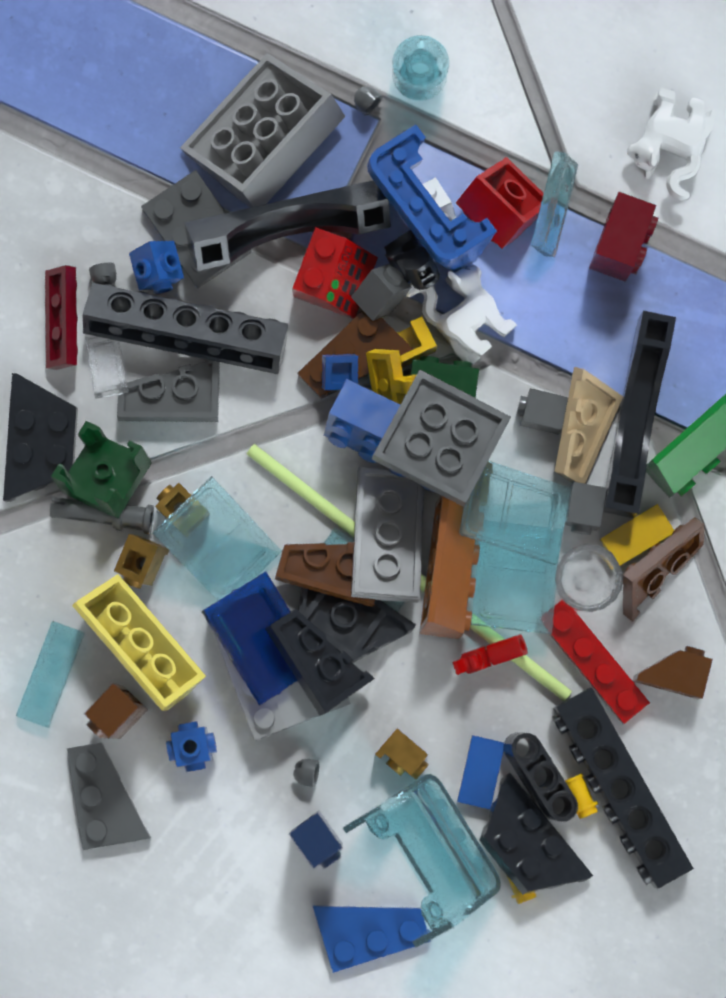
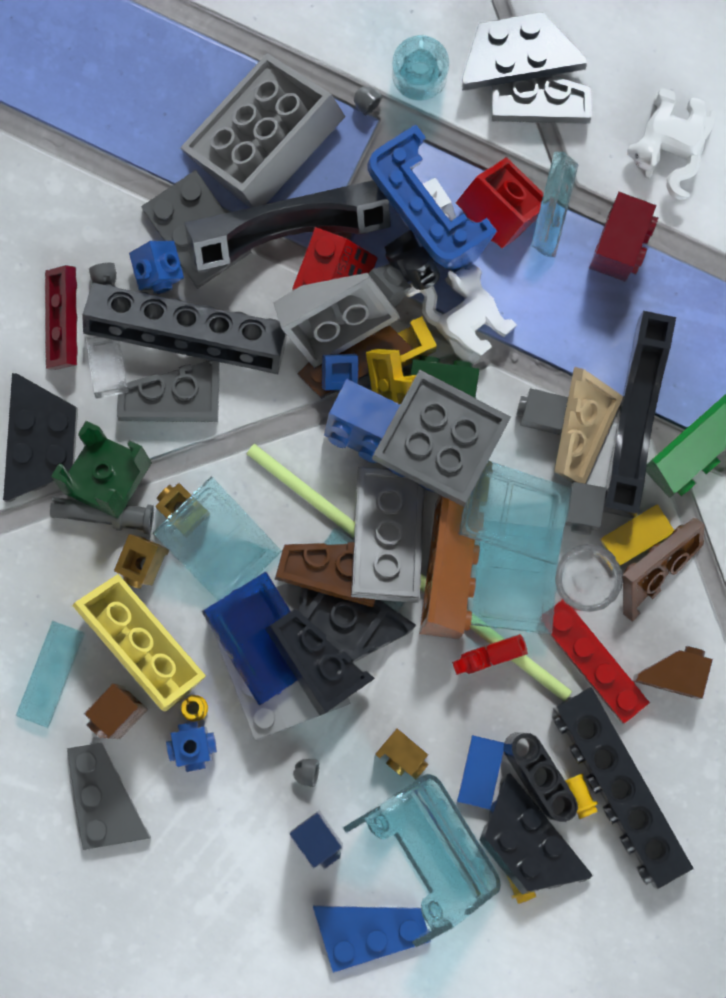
none -> yellow pin [181,695,208,722]
none -> light grey slope [273,273,400,368]
none -> wing [461,12,587,91]
none -> wing [492,76,591,124]

